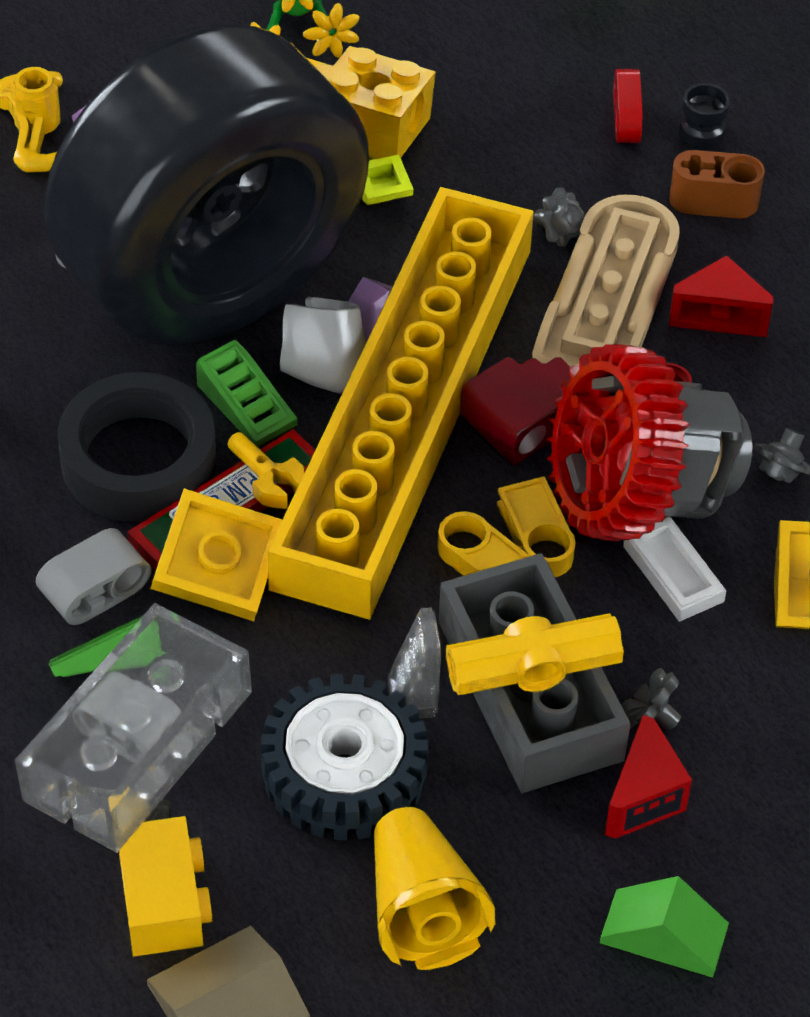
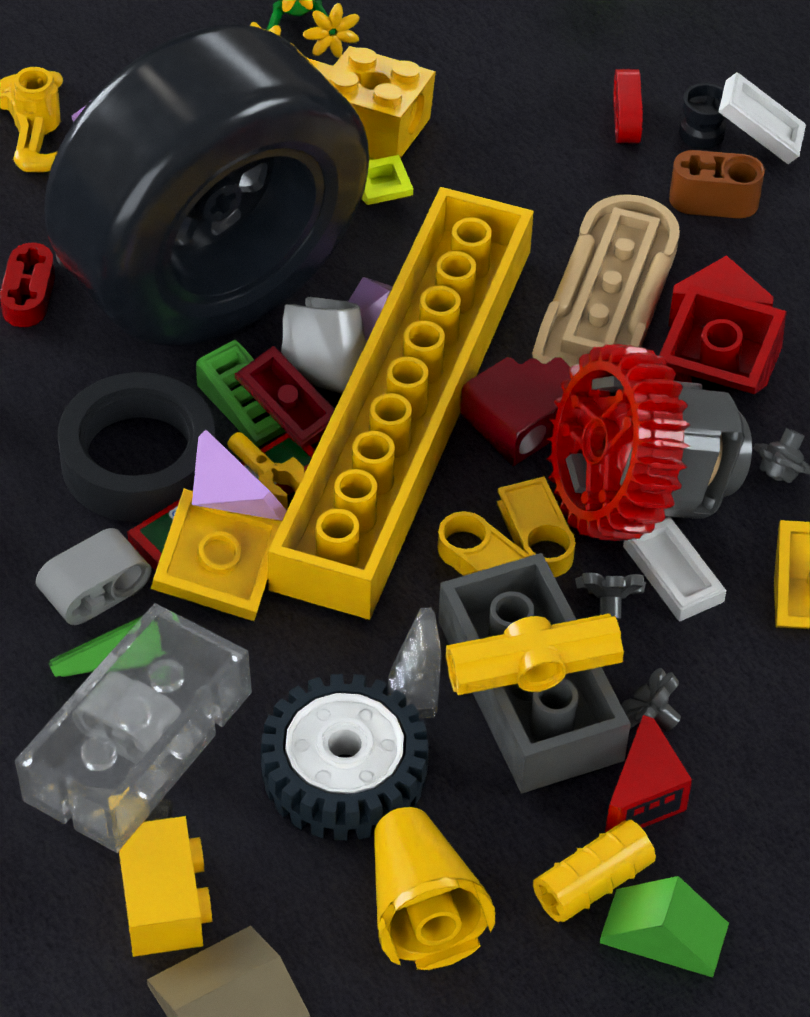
dark grey plant [534,187,584,247] -> none
none -> red beam [0,243,55,327]
none -> lavender slope [192,430,287,521]
none -> dark red slope [235,346,335,448]
none -> yellow axle [533,820,656,922]
none -> dark grey plant [575,572,646,620]
none -> red slope [659,284,787,394]
none -> white tile [718,72,806,164]

